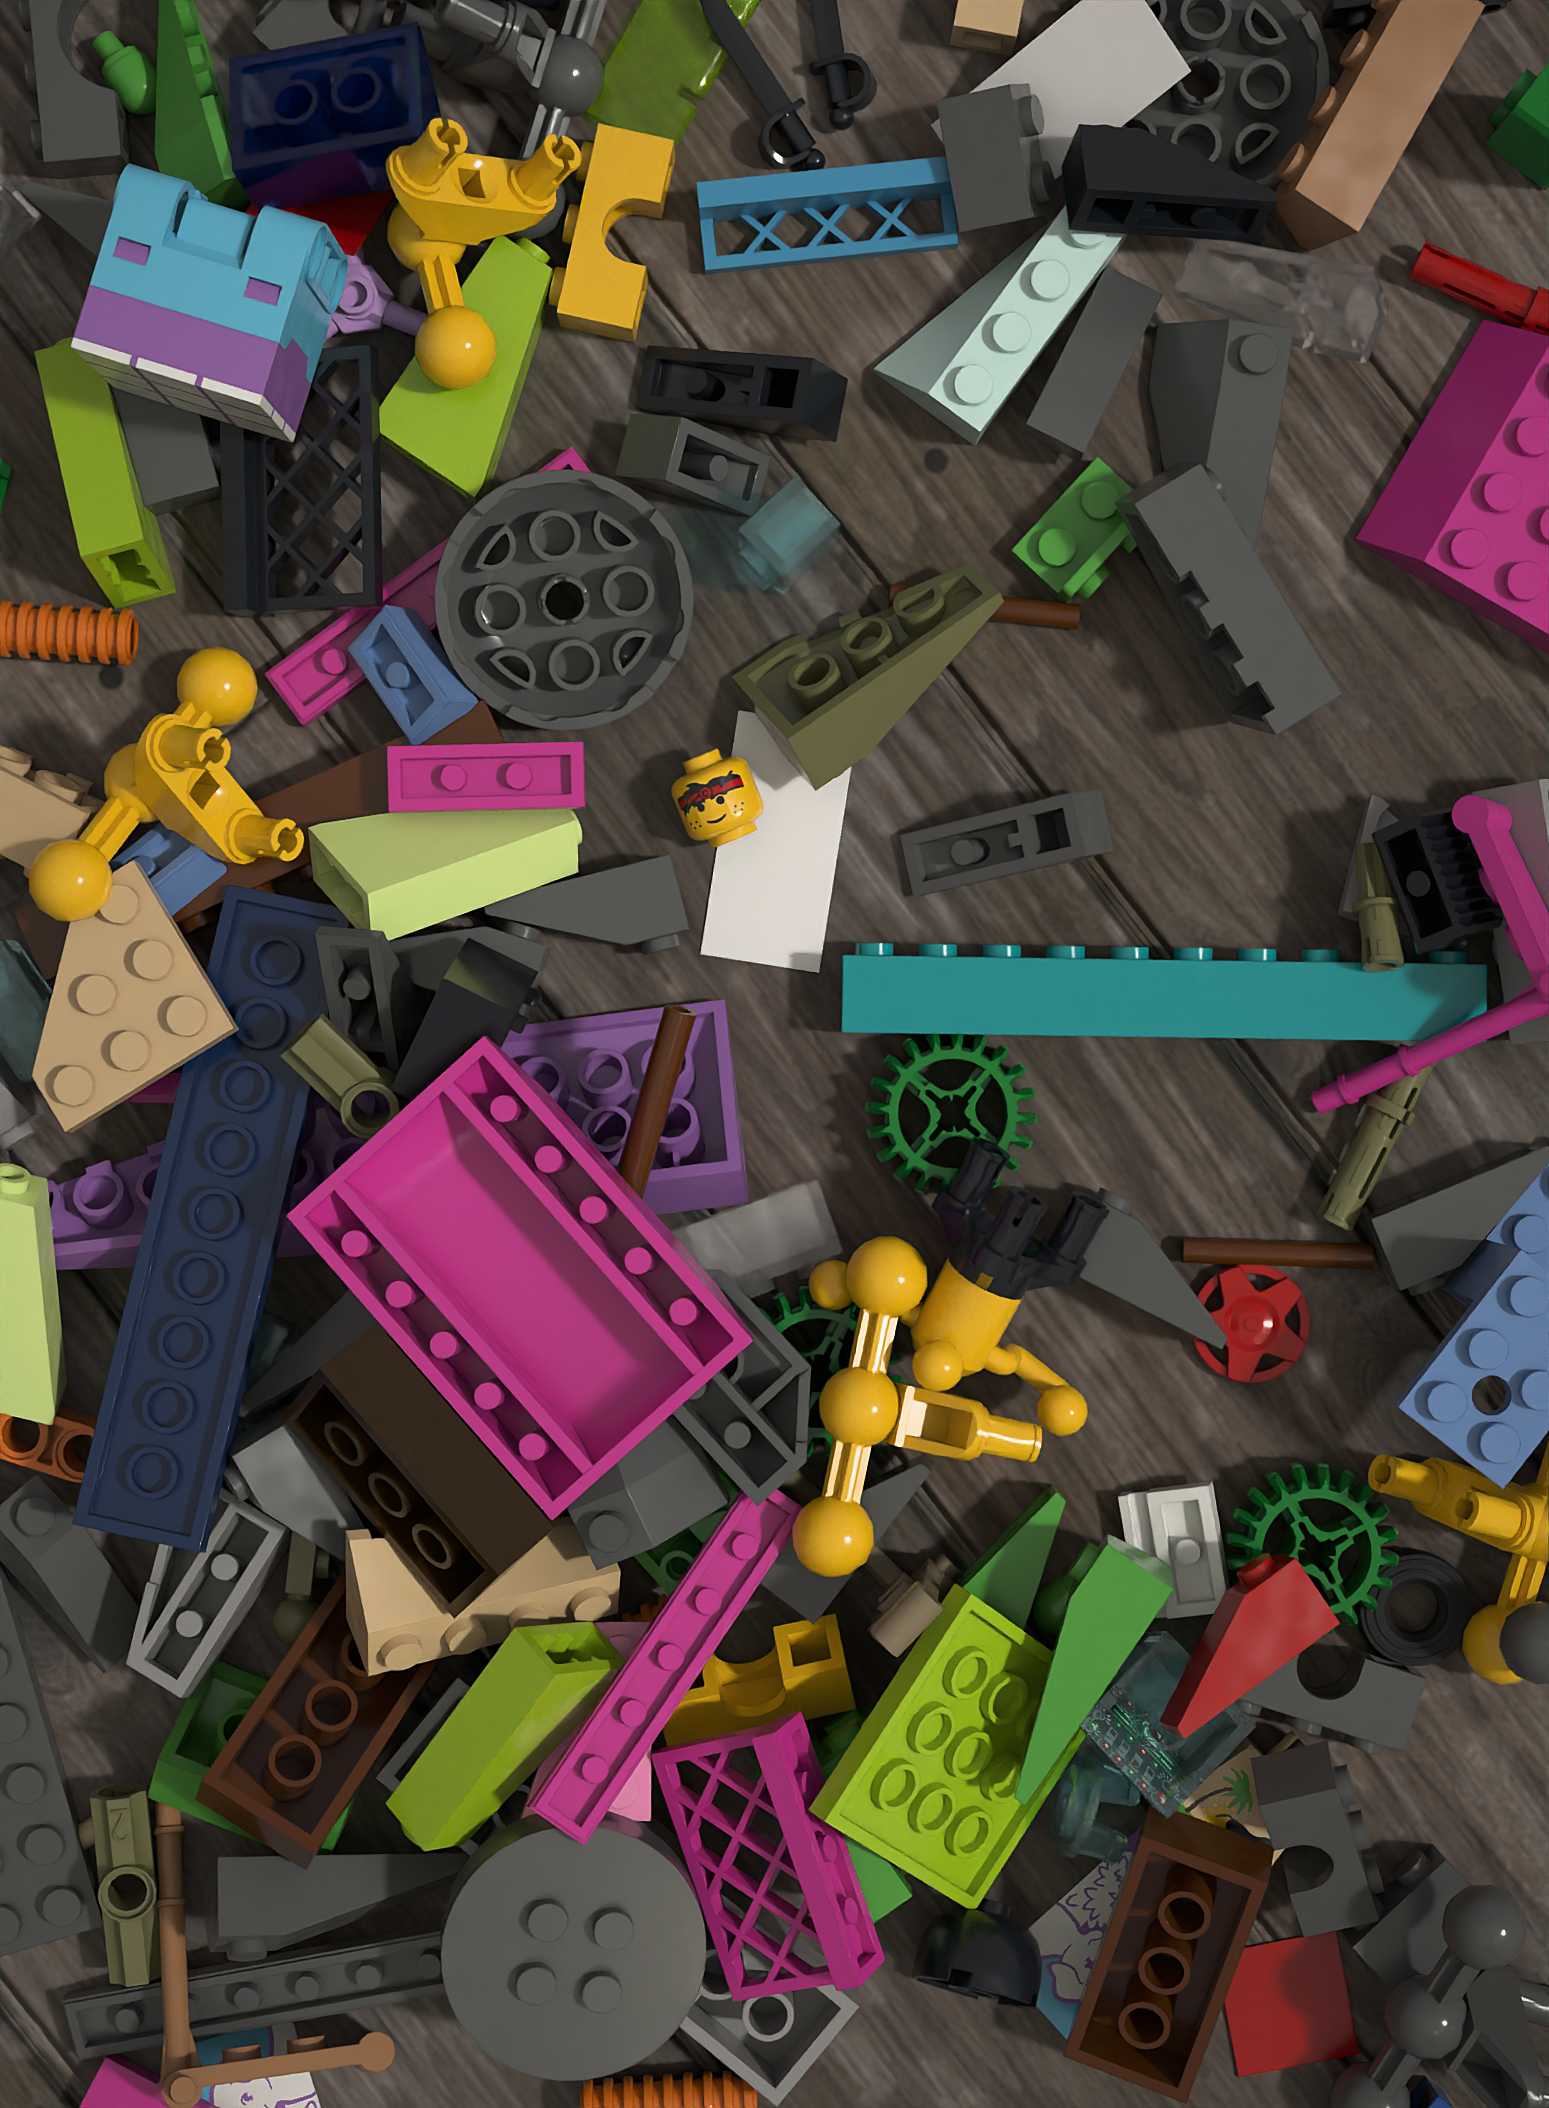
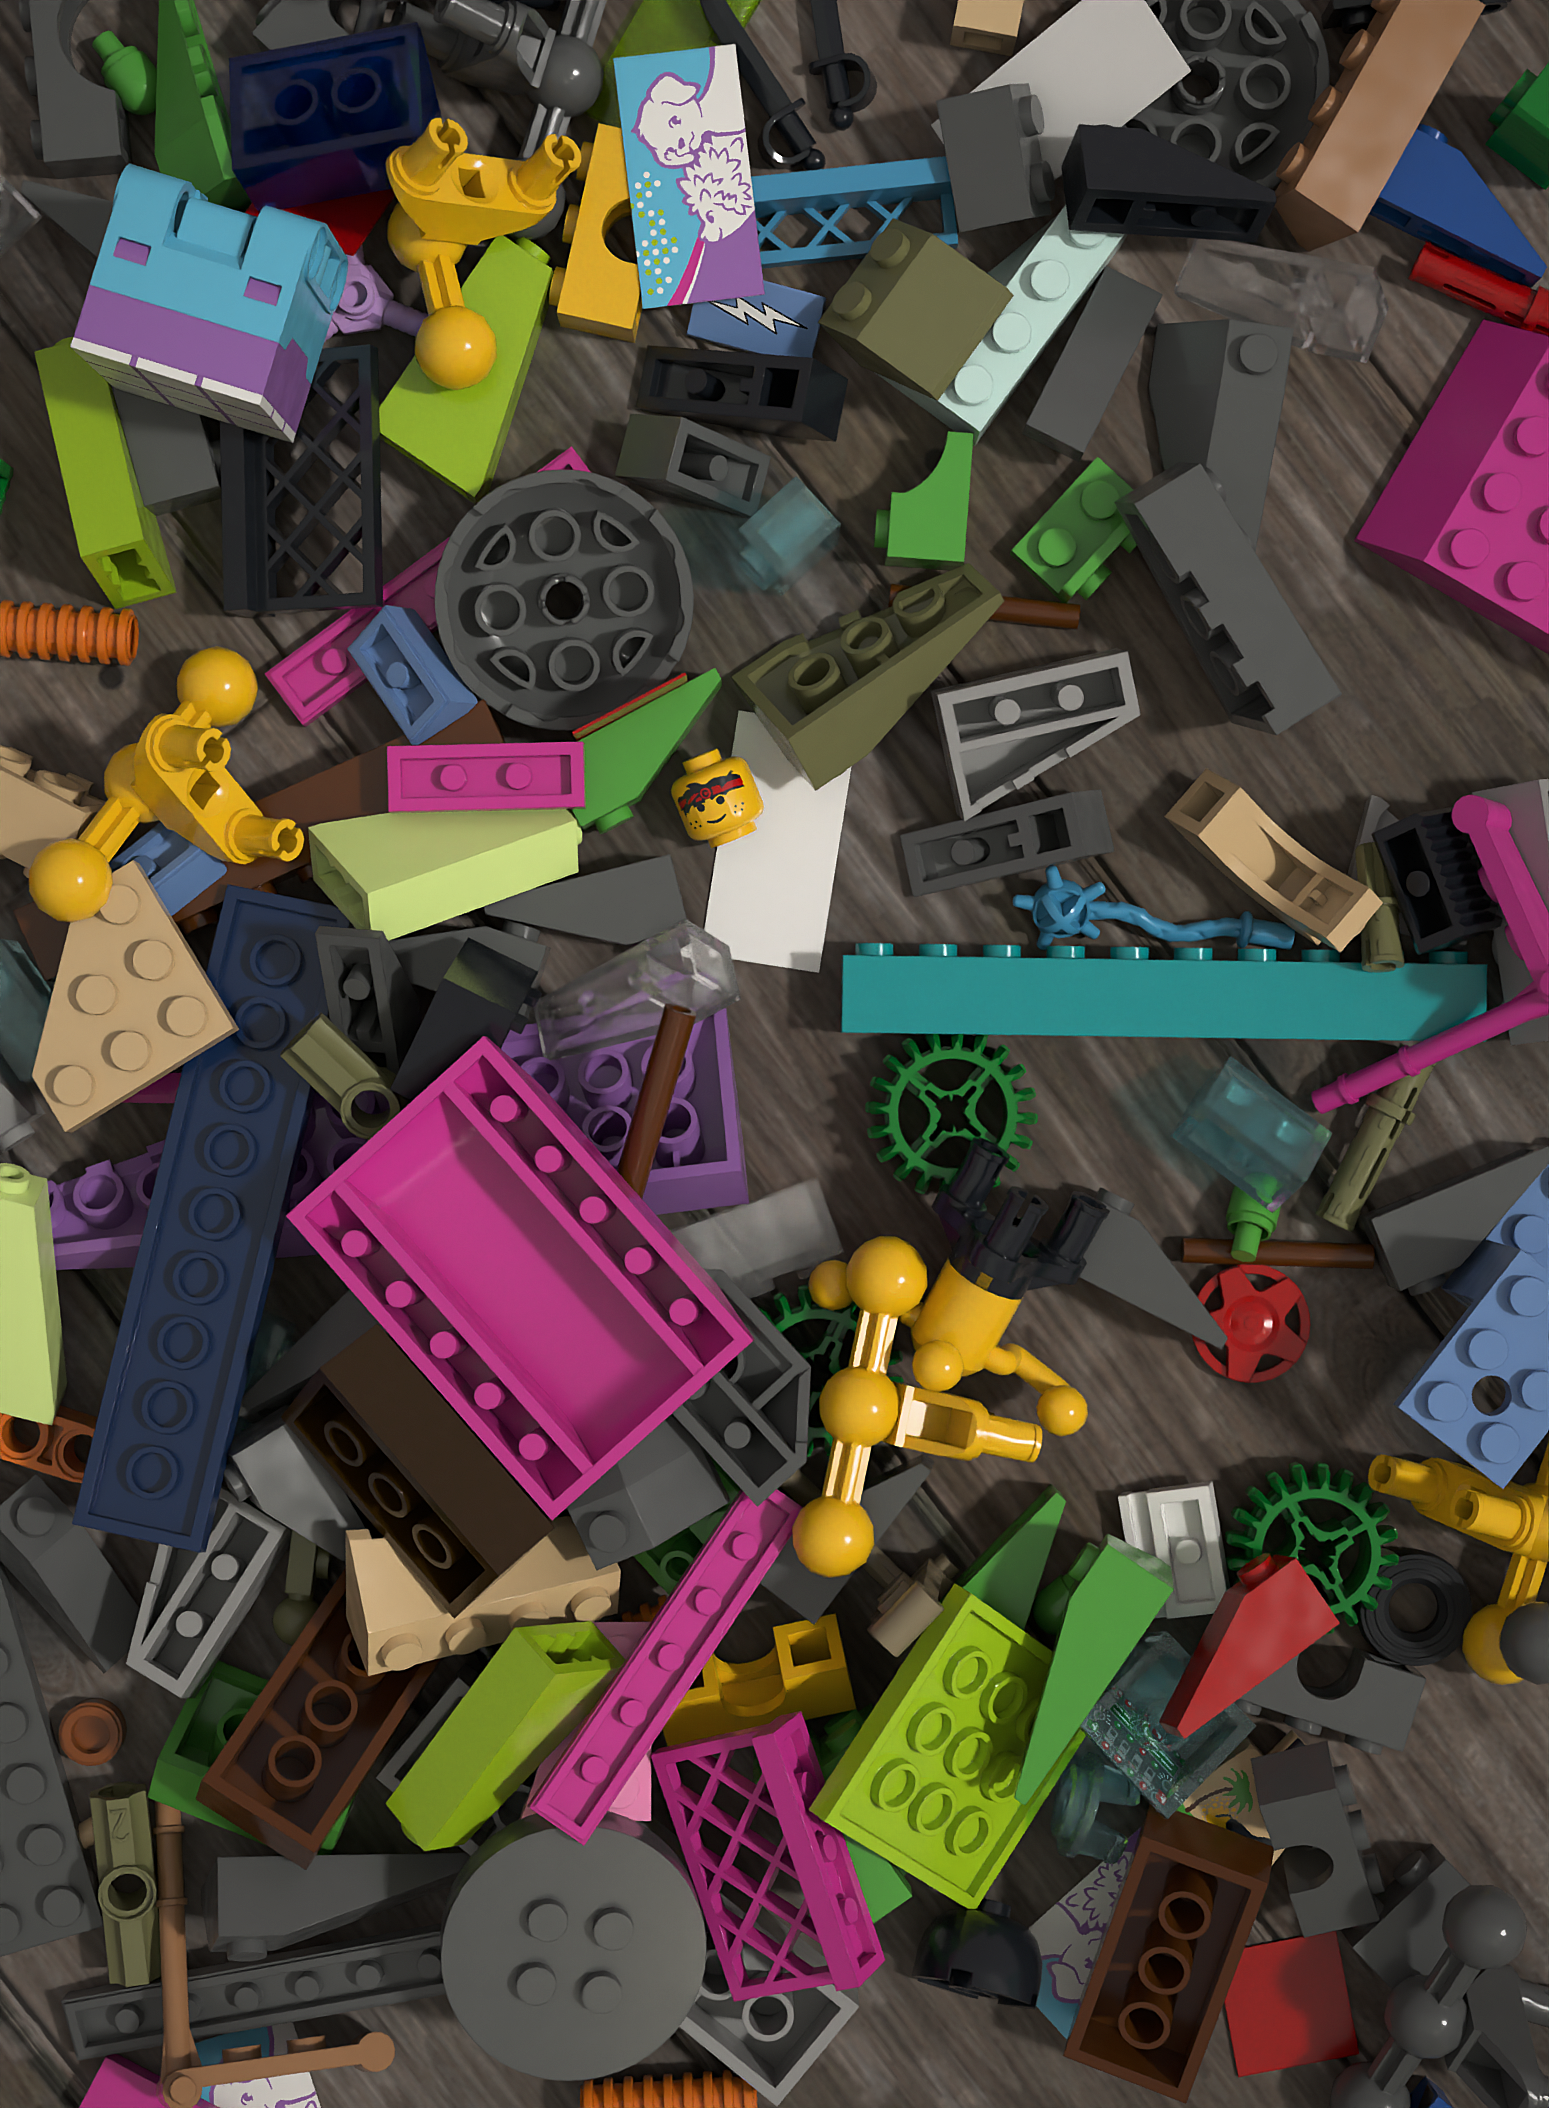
none -> dark orange tile [59,1698,127,1766]
none -> clear slope [534,919,741,1061]
none -> bright green slope [572,668,722,834]
none -> piece [572,672,688,741]
none -> sticker [613,44,765,309]
none -> medium blue slope [687,280,826,358]
none -> olive slope [818,218,1014,401]
none -> bright green arch [874,431,974,571]
none -> light grey wedge [930,648,1141,821]
none -> dark azure piece [1012,865,1295,950]
none -> tan arch [1164,768,1383,953]
none -> clear light blue brick [1171,1056,1333,1213]
none -> bright green cylinder [1226,1175,1282,1262]
none -> blue slope [1369,124,1547,288]

